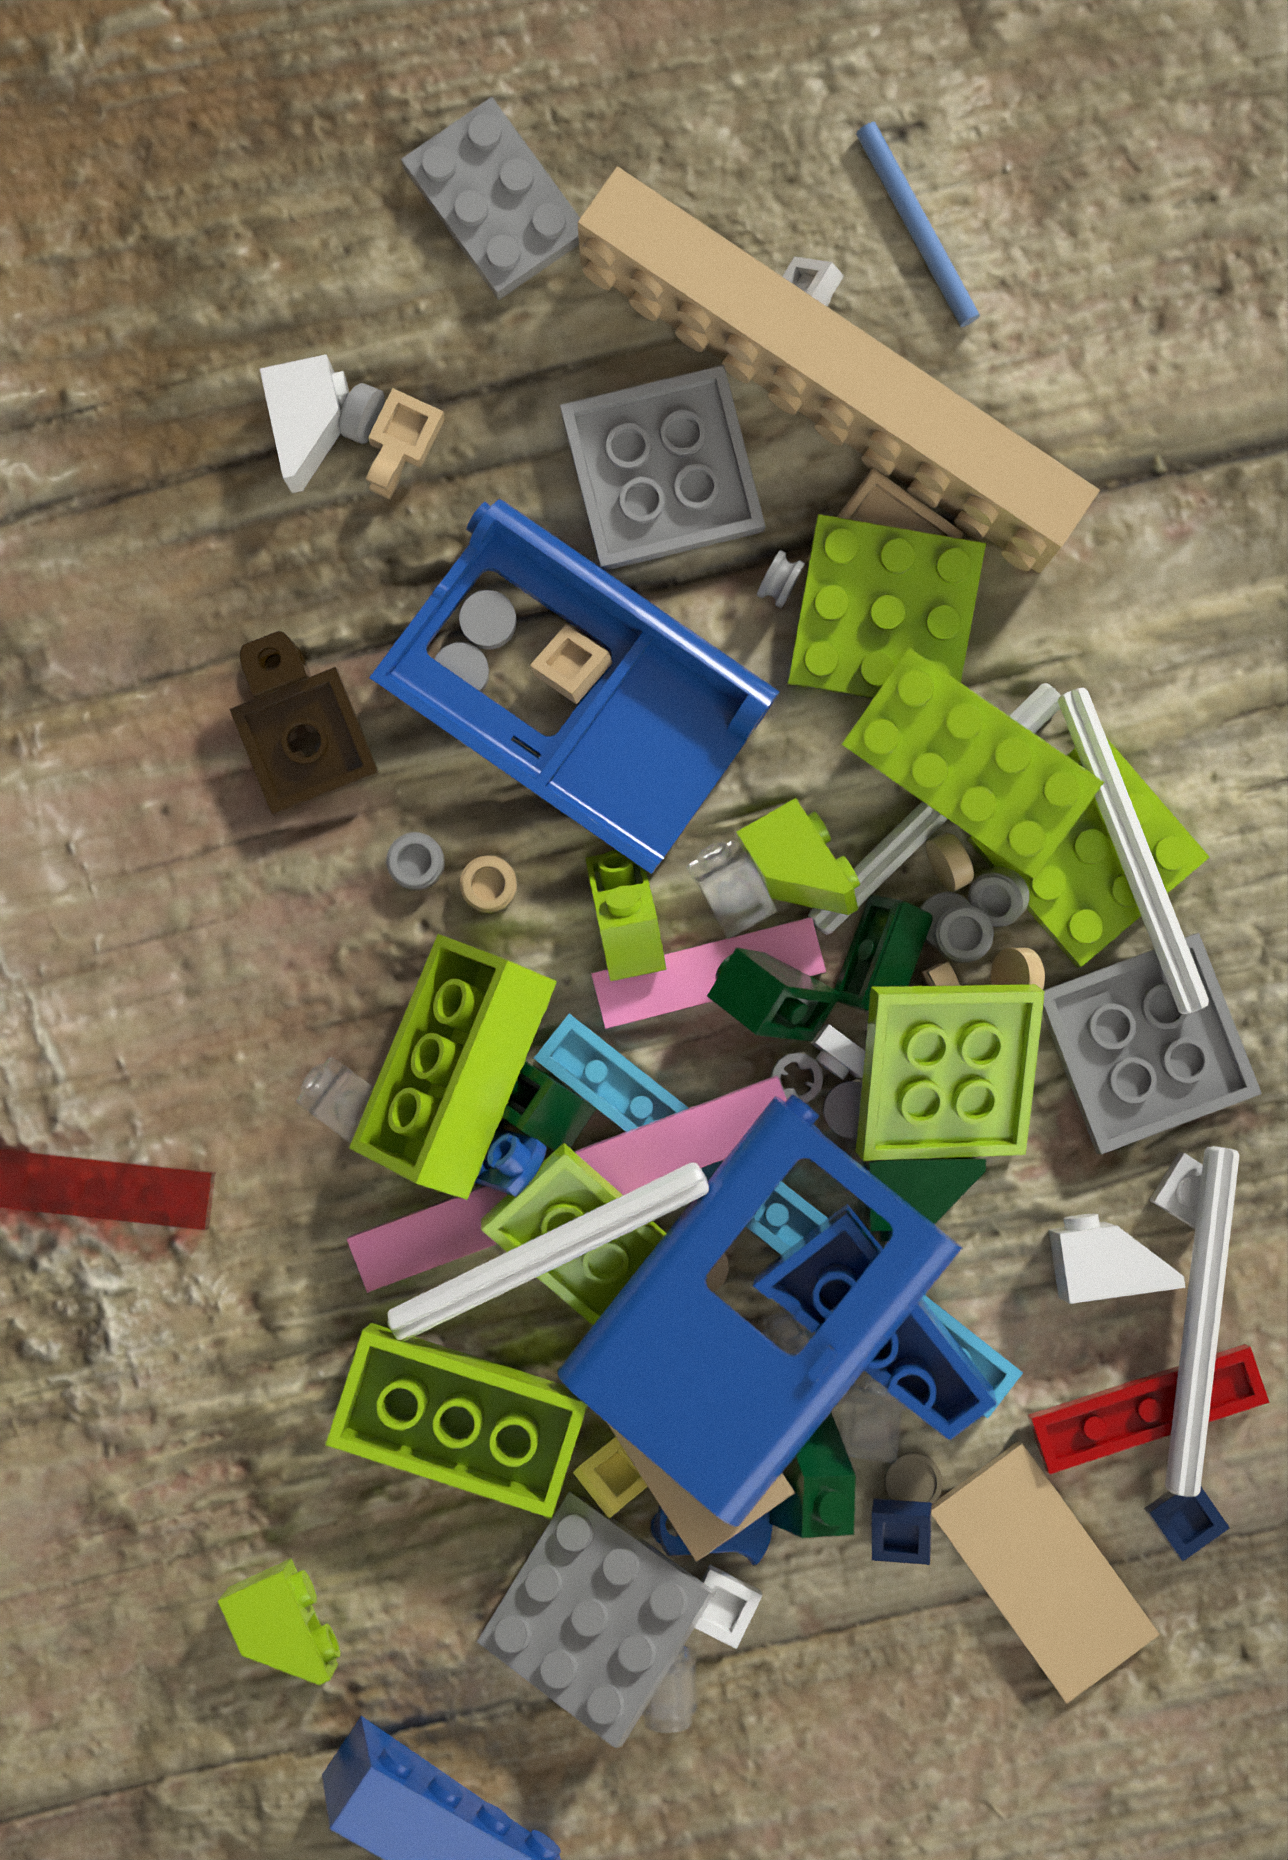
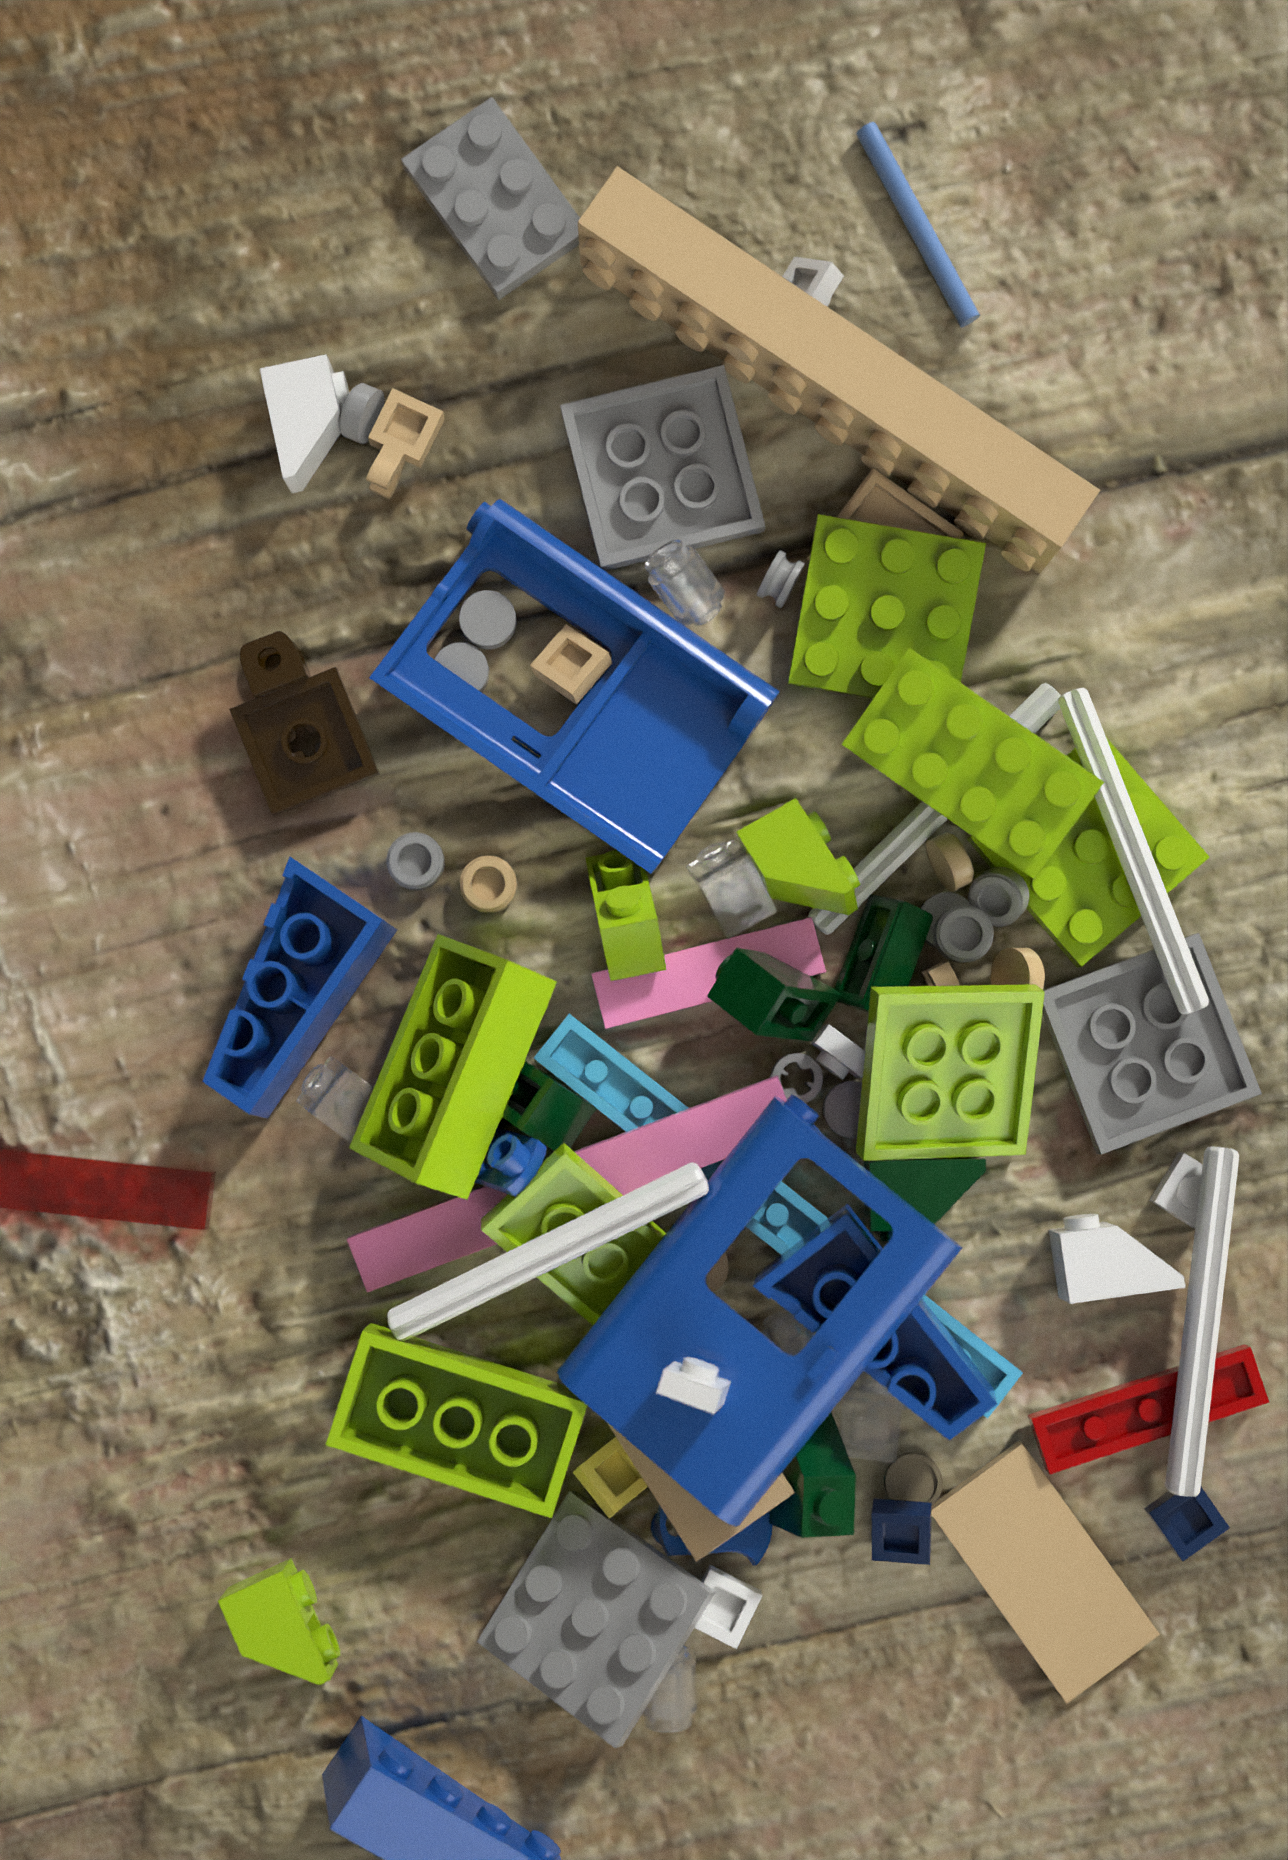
none -> blue wedge [202,857,397,1119]
none -> clear brick [645,539,725,626]
none -> white plate [657,1357,731,1414]

